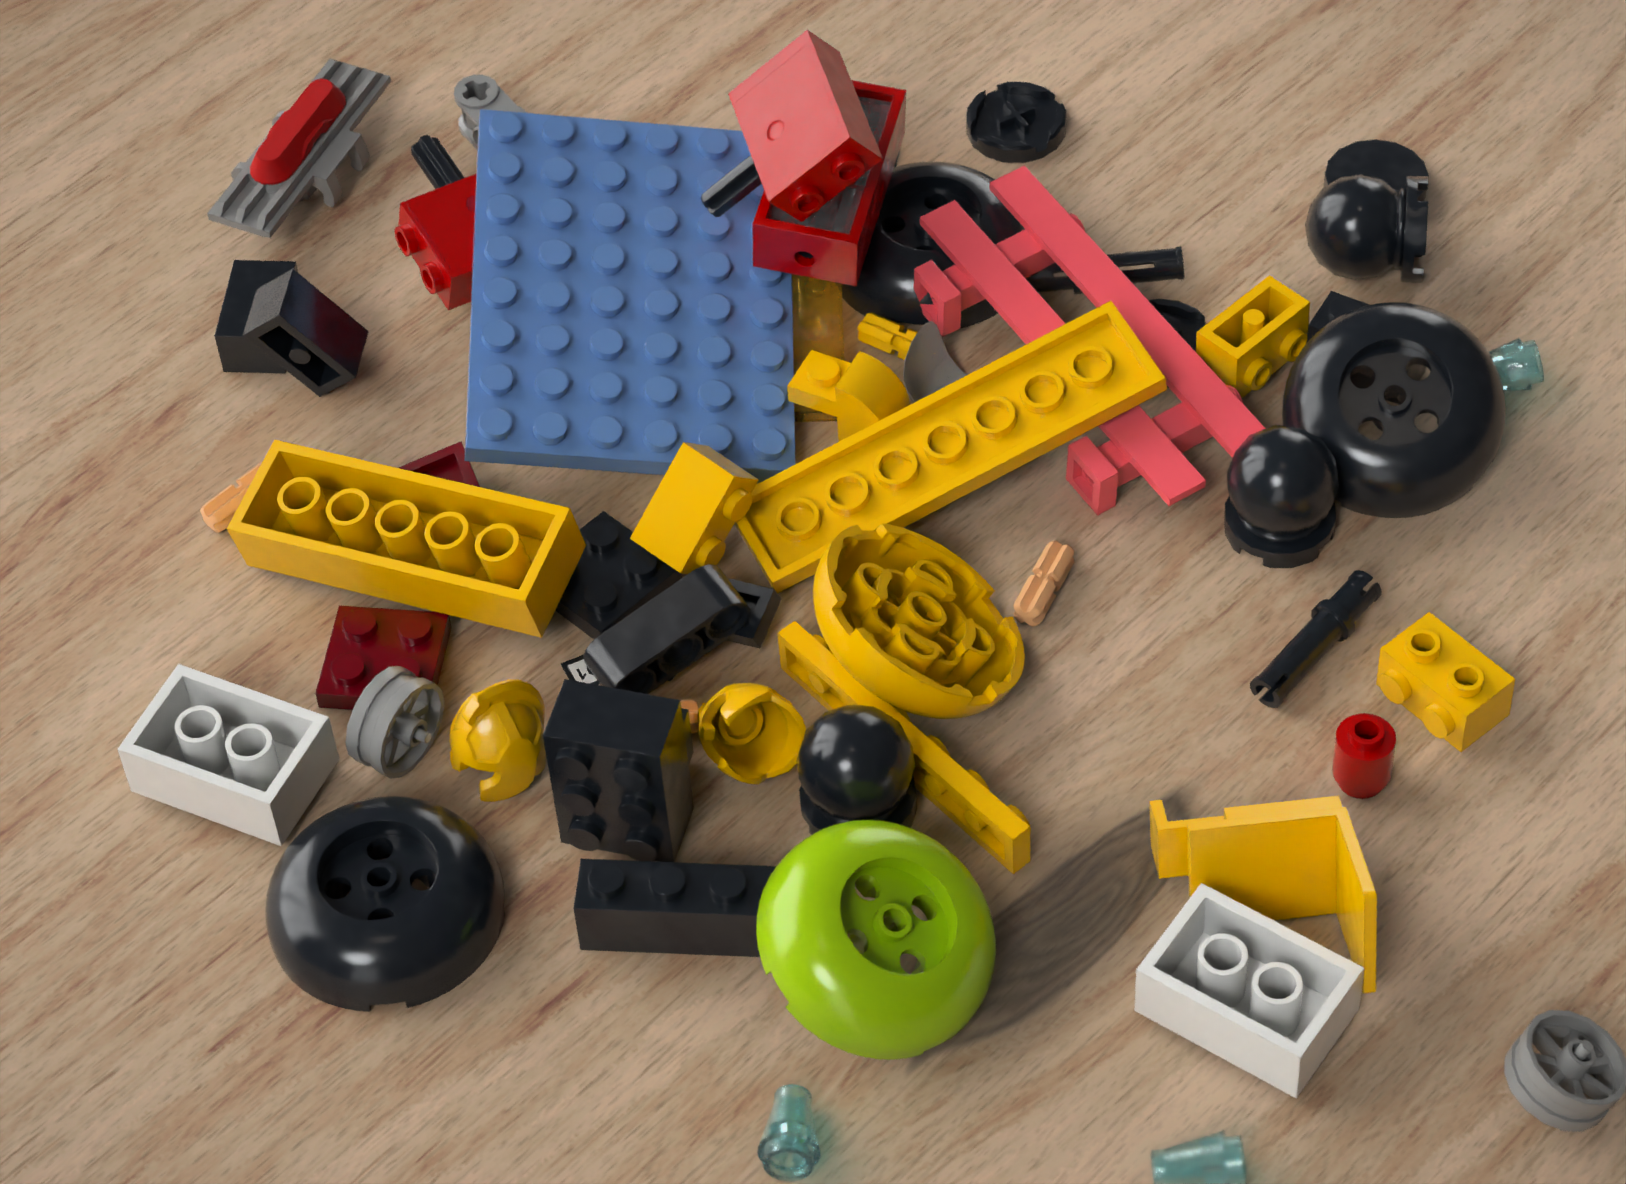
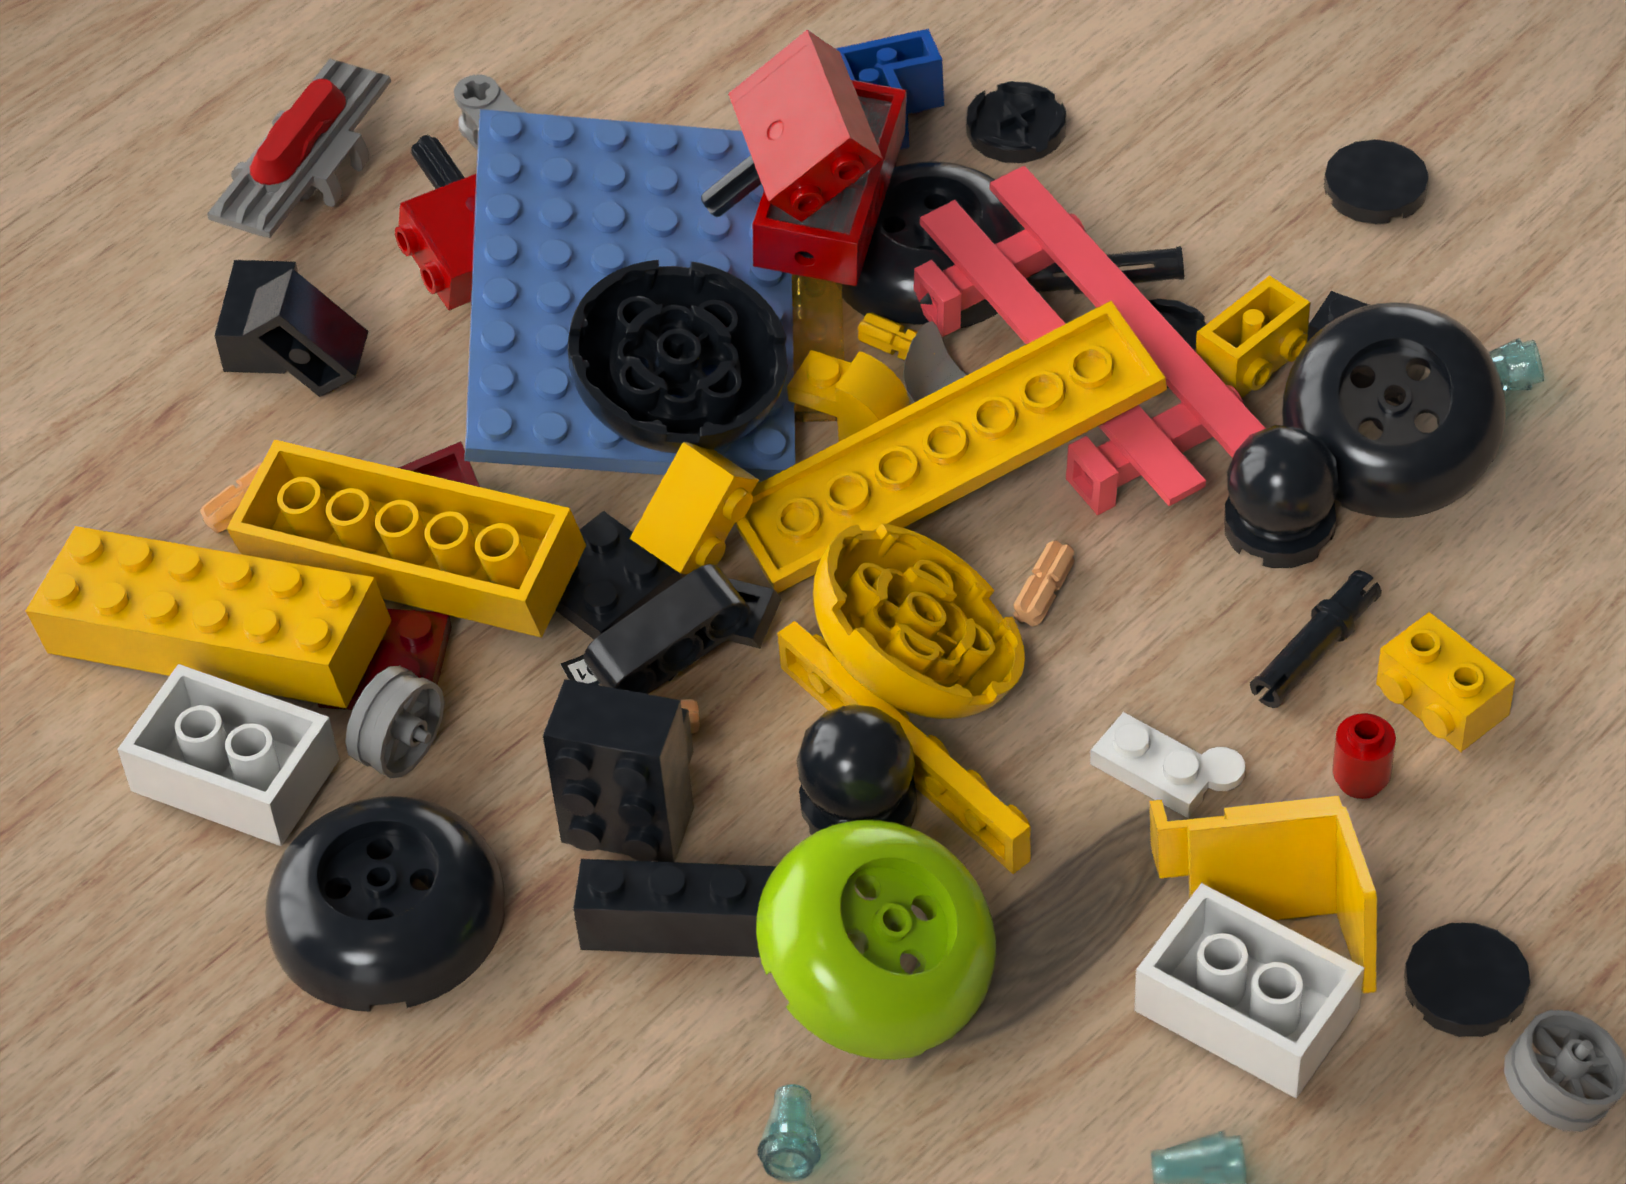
yellow helmet [449,679,547,802] -> none
yellow helmet [698,683,806,785] -> none
black tile [1305,174,1429,283] -> none
none -> yellow brick [25,526,391,708]
none -> black brick [568,260,788,453]
none -> blue brick [835,29,944,150]
none -> white hinge [1090,712,1245,819]
none -> black tile [1404,923,1530,1037]

